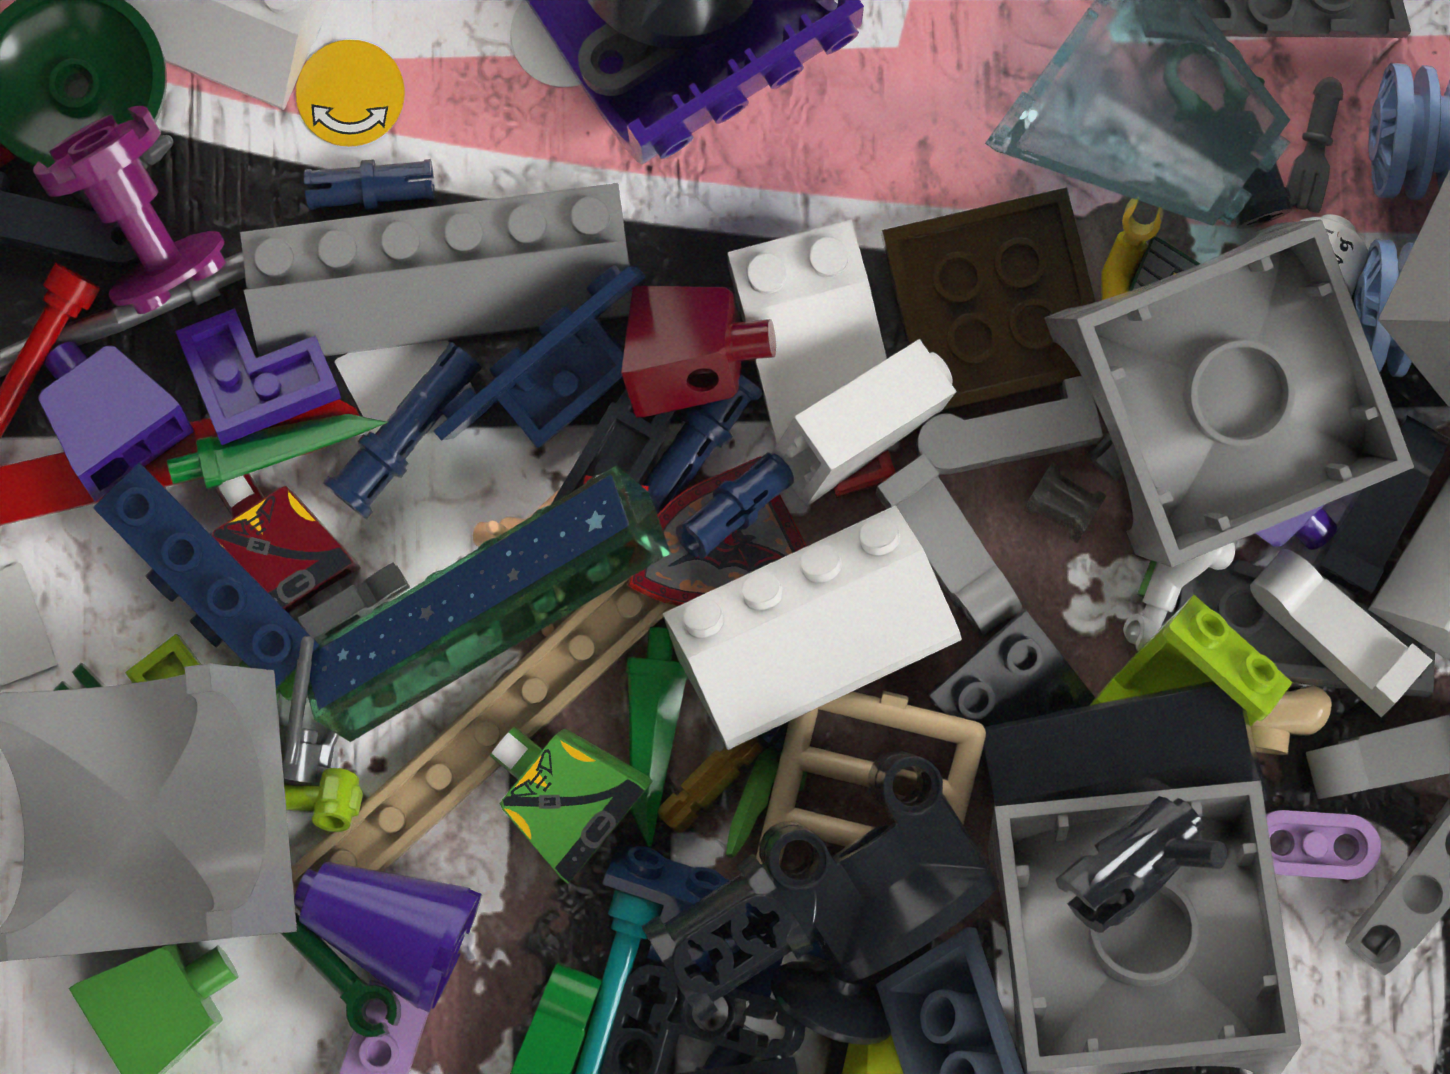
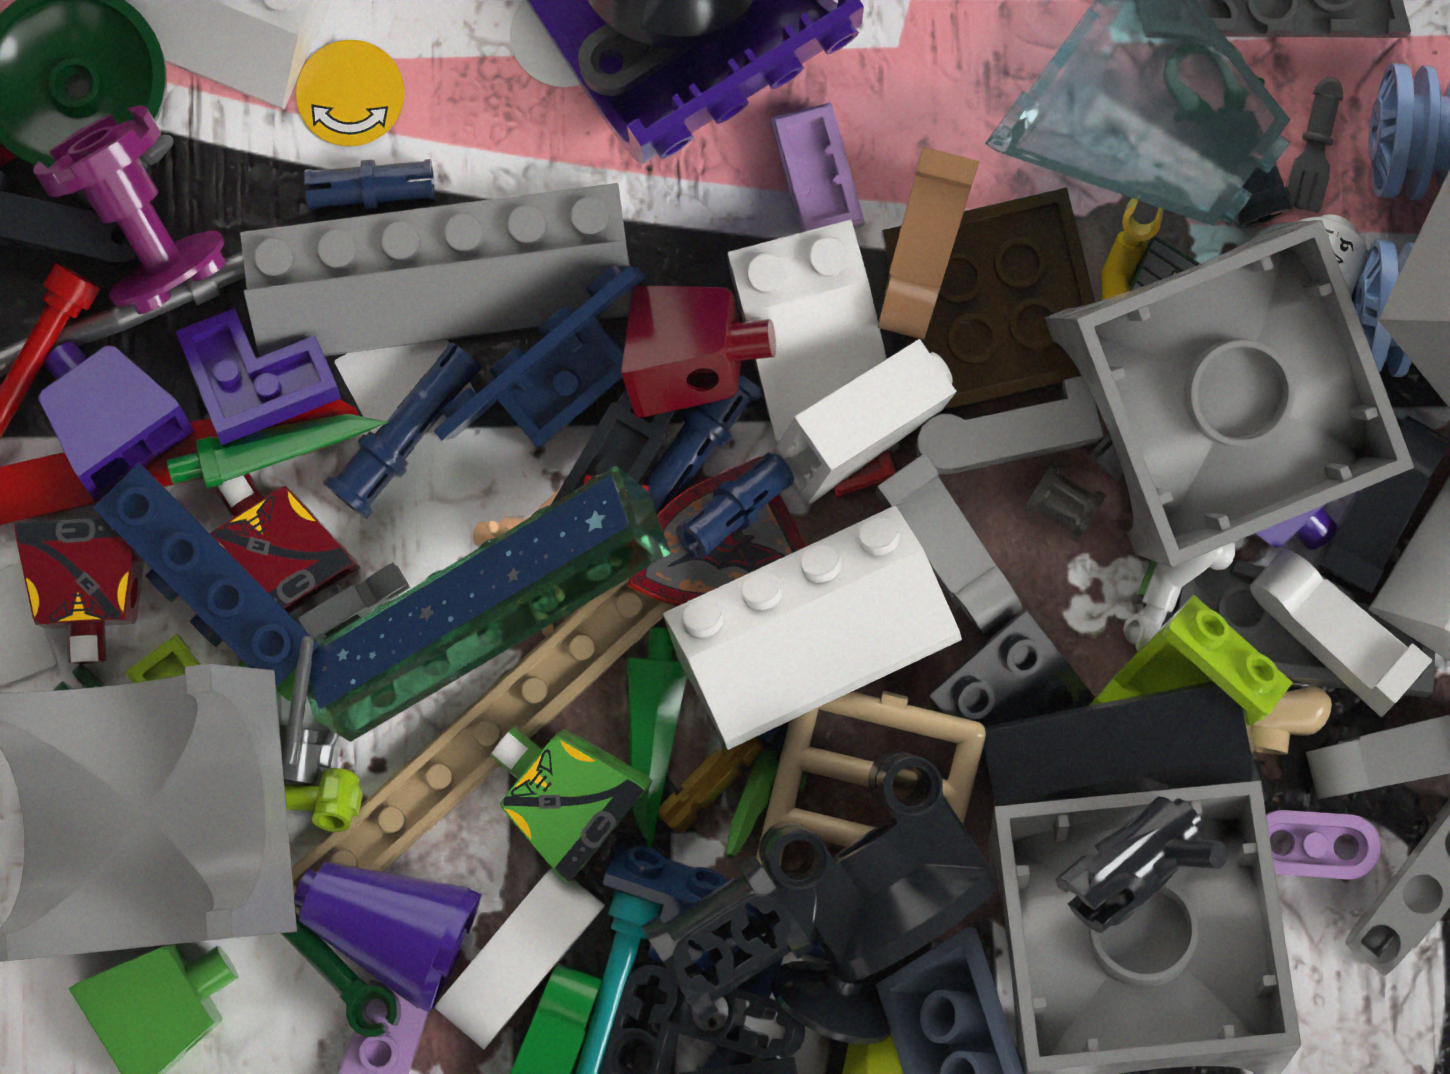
none -> dark red torso [14,518,145,664]
none -> white beam [435,868,605,1050]
none -> lavender plate [770,102,865,233]
none -> medium nougat leg [877,147,980,340]

